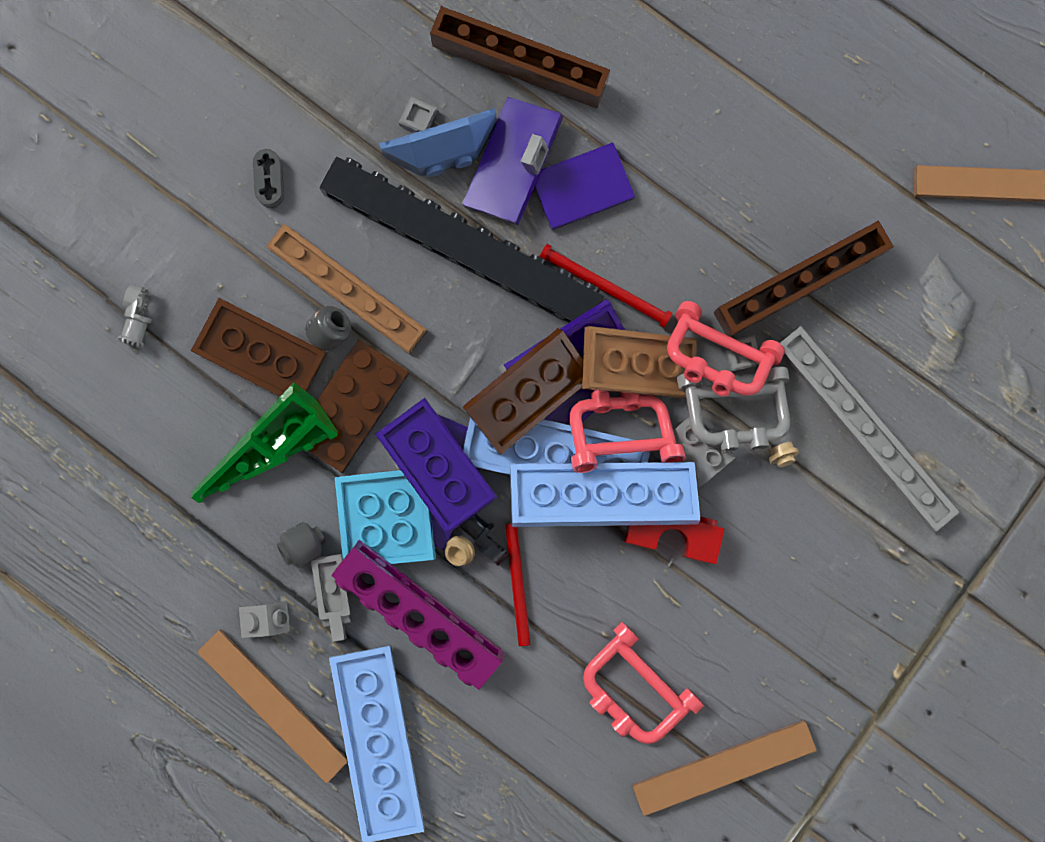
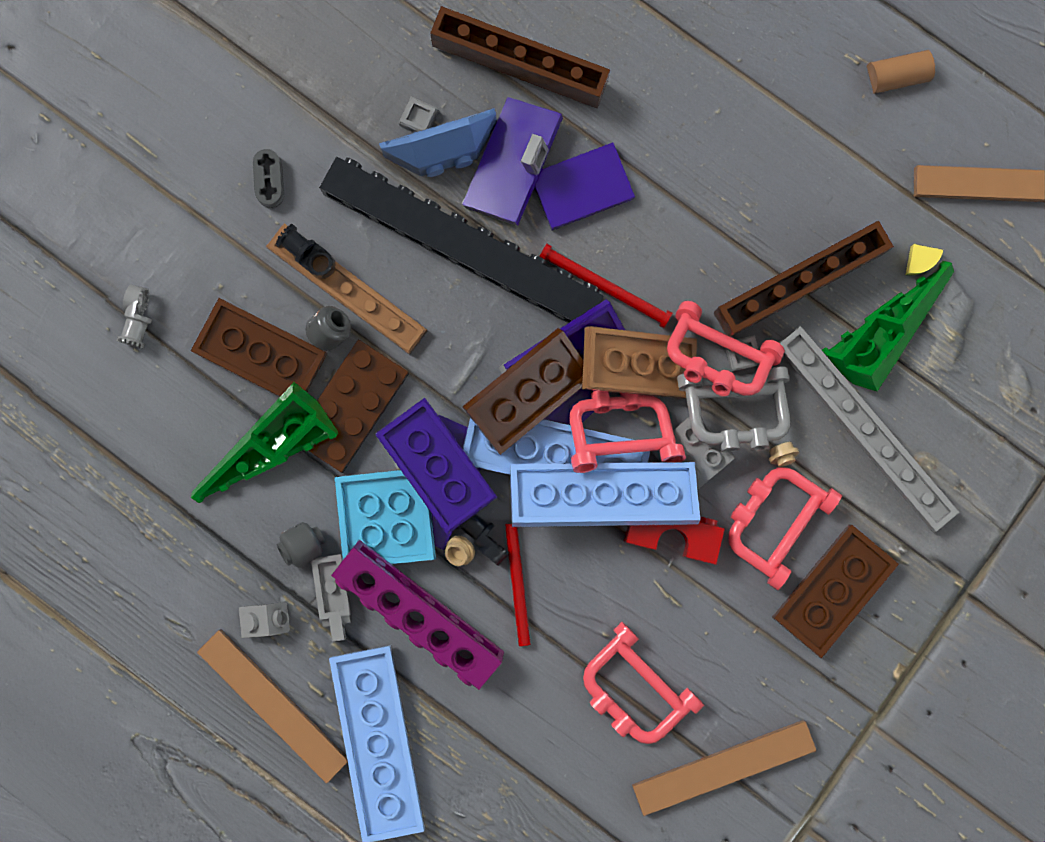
none -> black connector [275,224,336,279]
none -> coral bar [729,467,842,590]
none -> reddish brown plate [772,524,899,659]
none -> green wedge [822,261,954,392]
none -> medium nougat brick [867,50,935,94]
none -> light yellow tile [905,244,943,275]

